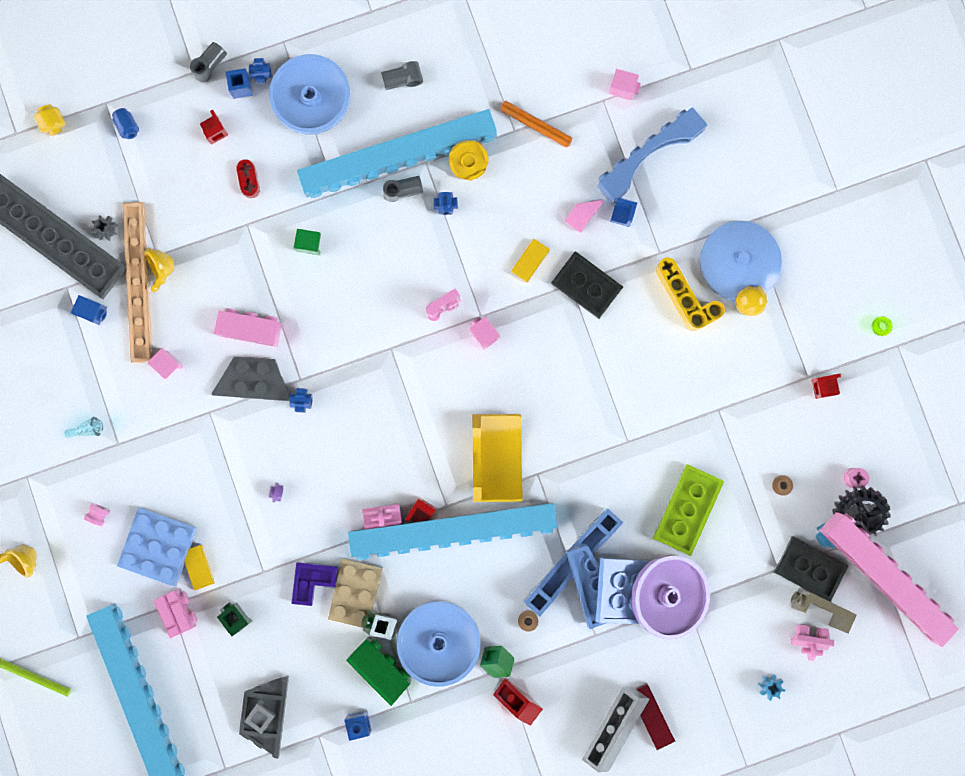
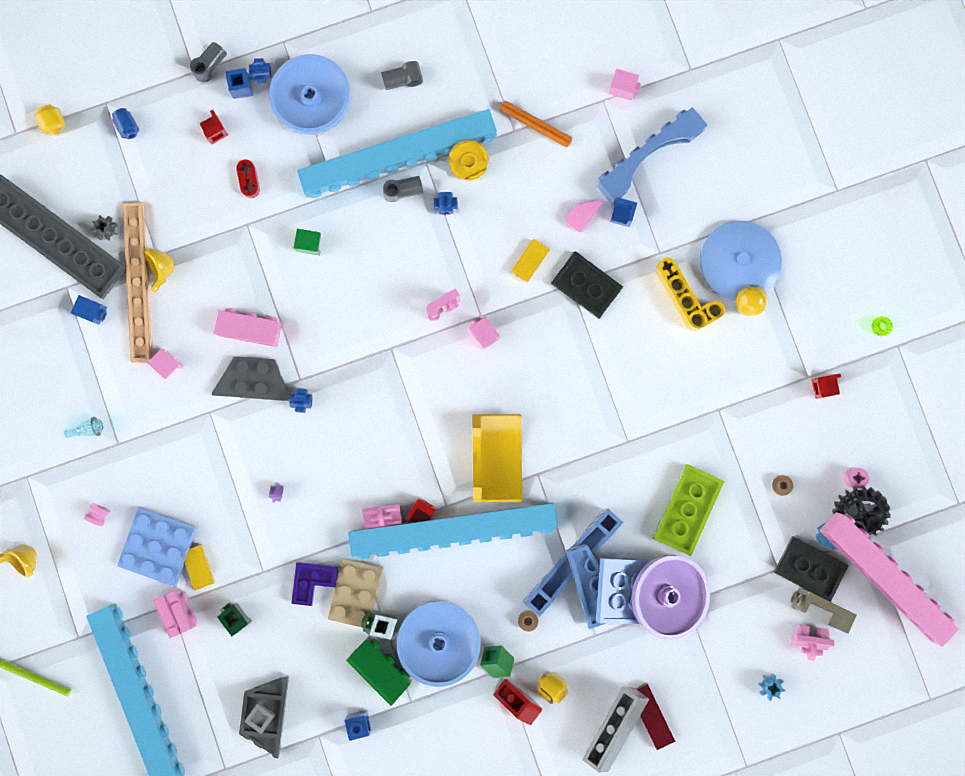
none -> yellow head [537,672,568,704]

